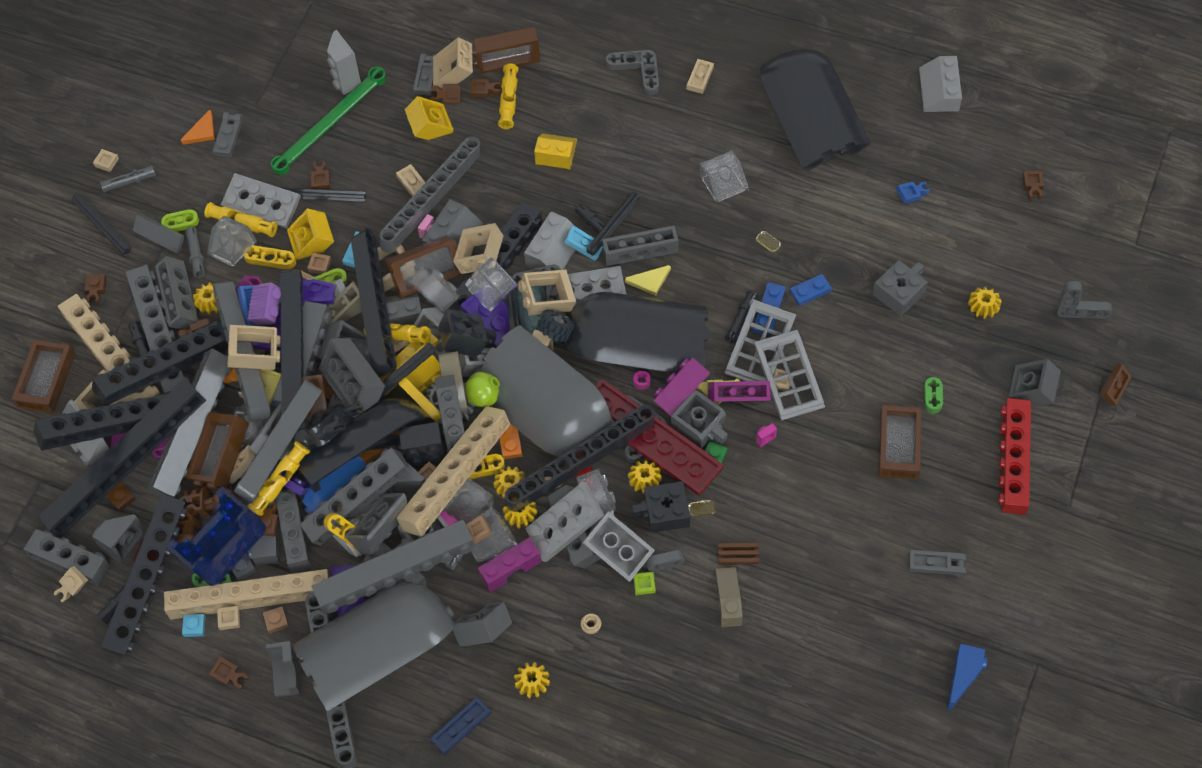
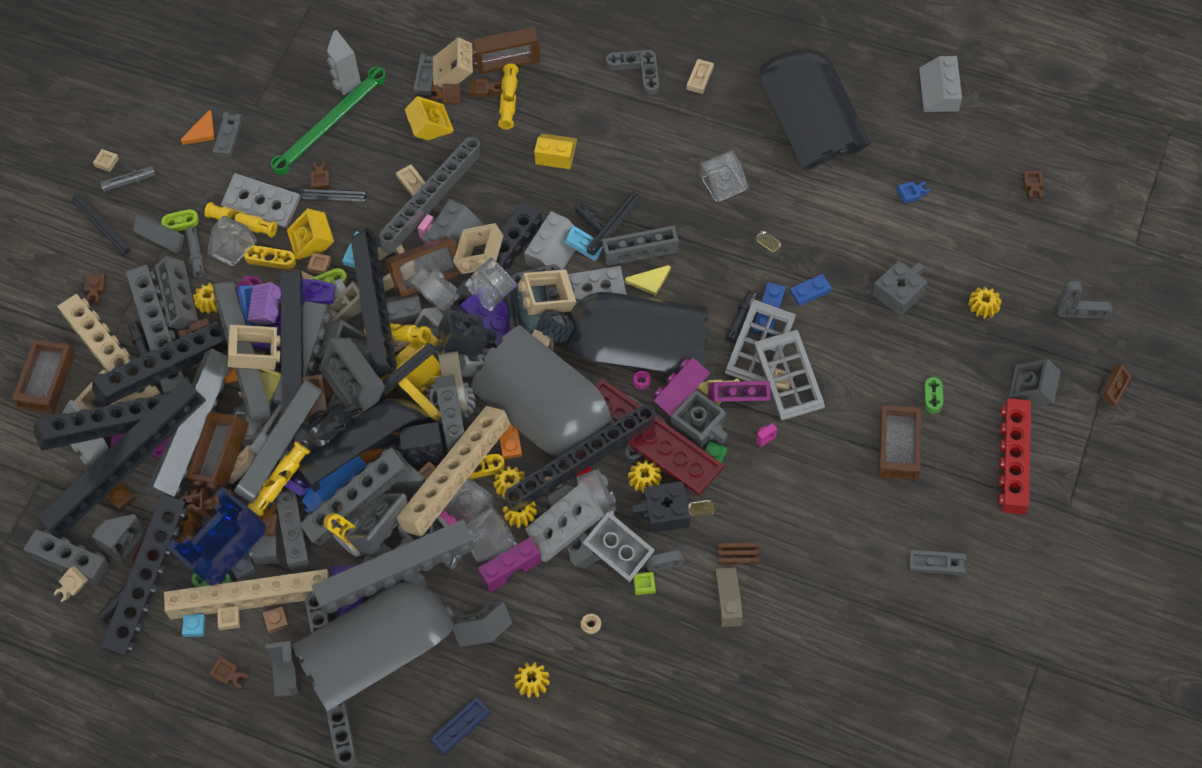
lime plant [465,372,500,408] -> none
medium nougat plate [466,515,493,544] -> none
blue slope [947,644,988,710] -> none

